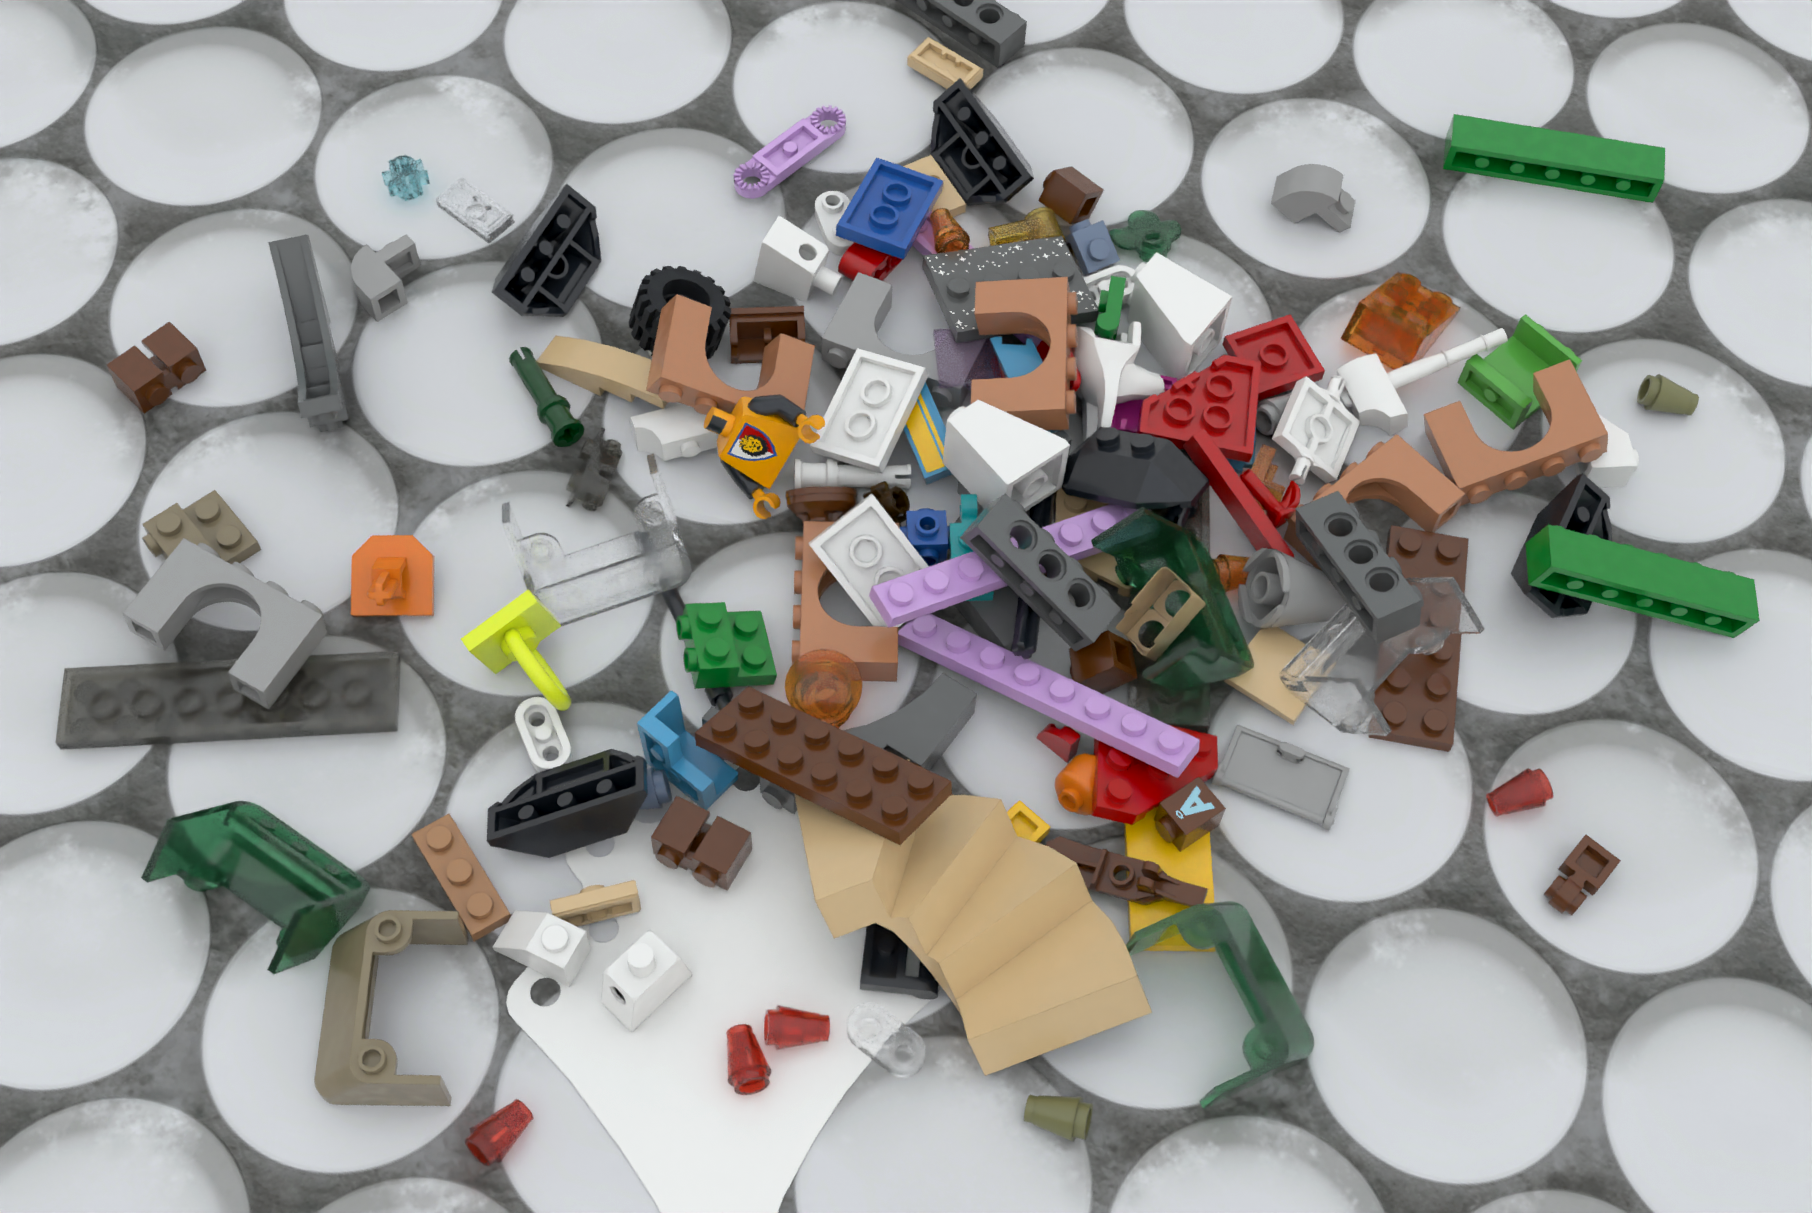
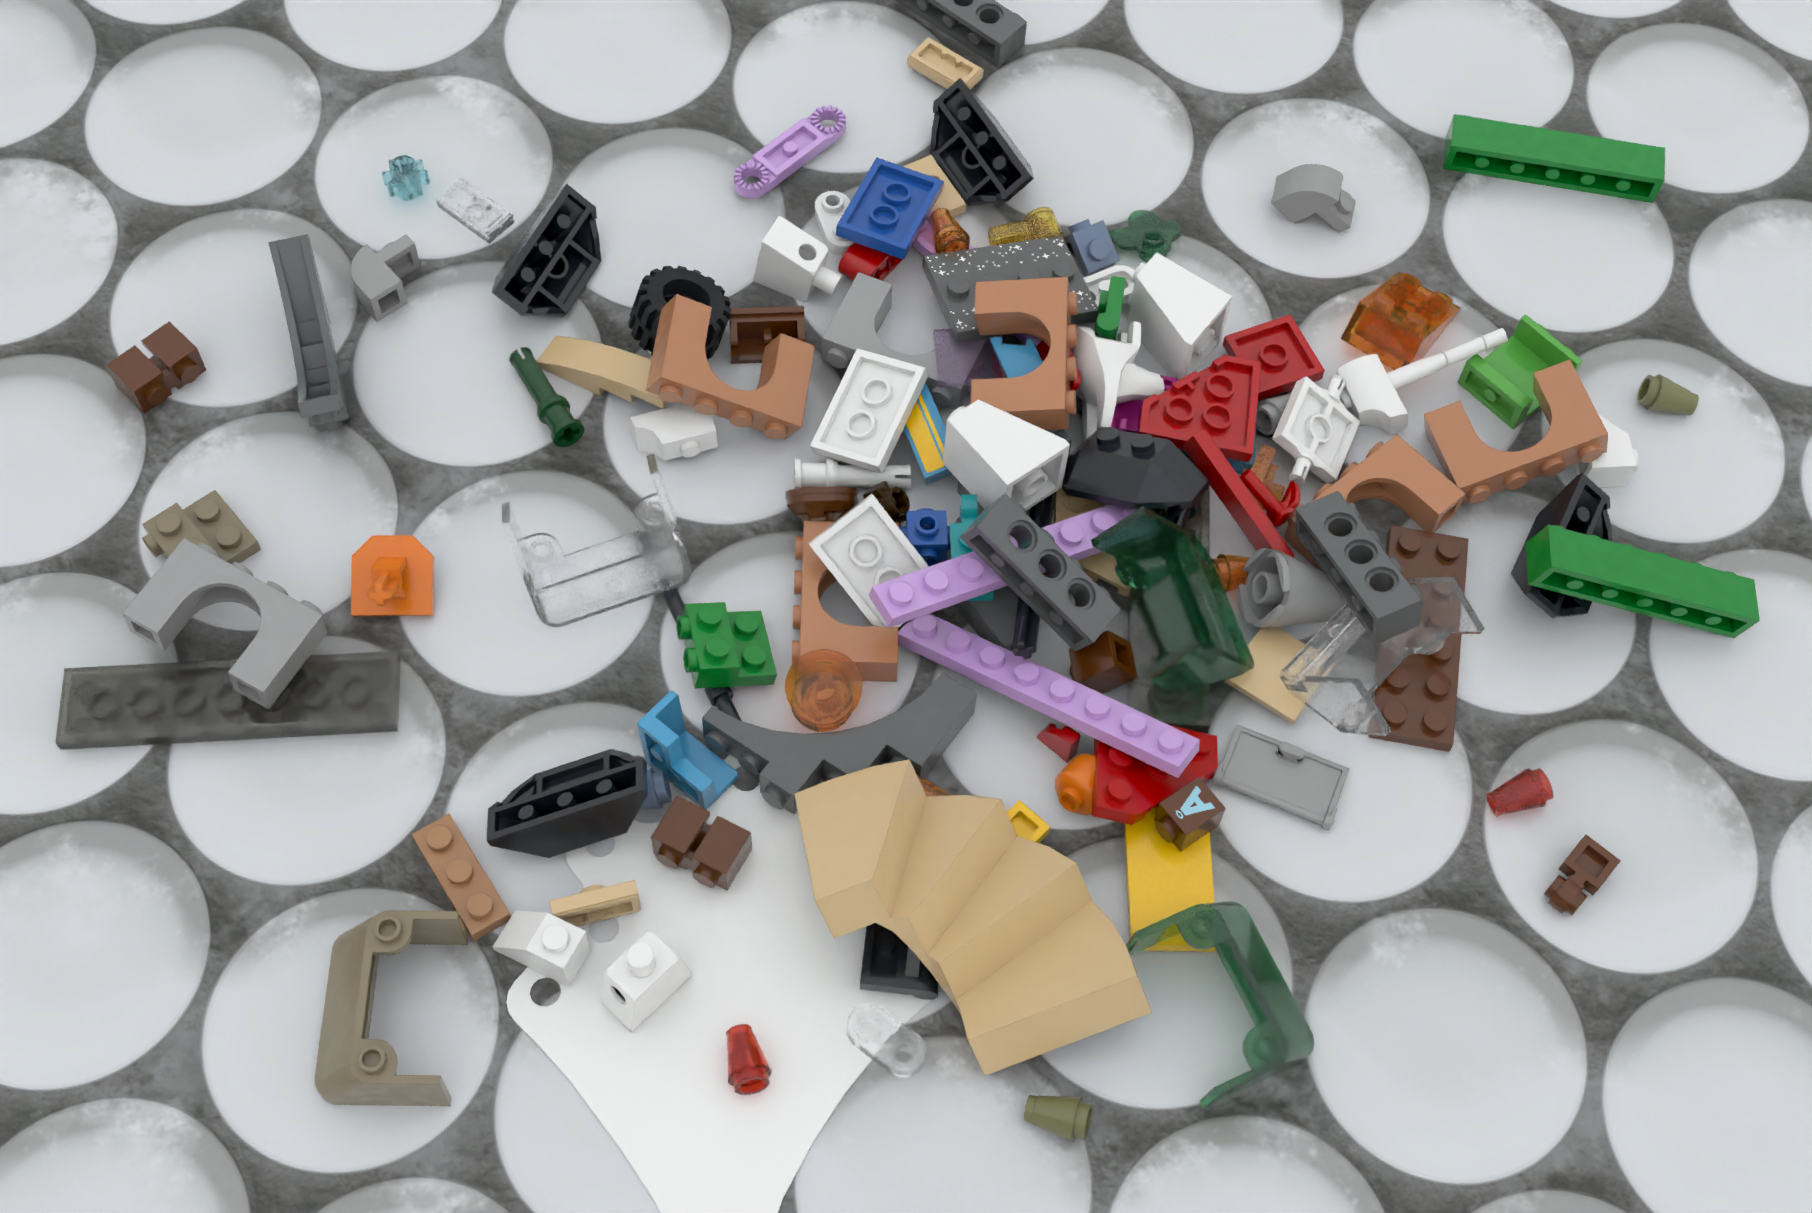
clear green windscreen [141,801,370,974] -> none
neon yellow tile [461,589,571,711] -> none
clear red cone [464,1099,534,1167] -> none
white plate [515,697,572,772] -> none
clear smoke hinge [566,428,622,511] -> none
reddish brown plate [694,686,952,845] -> none
light orange torso [704,394,825,519] -> none
clear red cone [764,1005,830,1050] -> none
reddish brown brick [1038,166,1104,225] -> none
reddish brown piece [1046,836,1208,910] -> none
tan piece [1115,567,1206,661] -> none

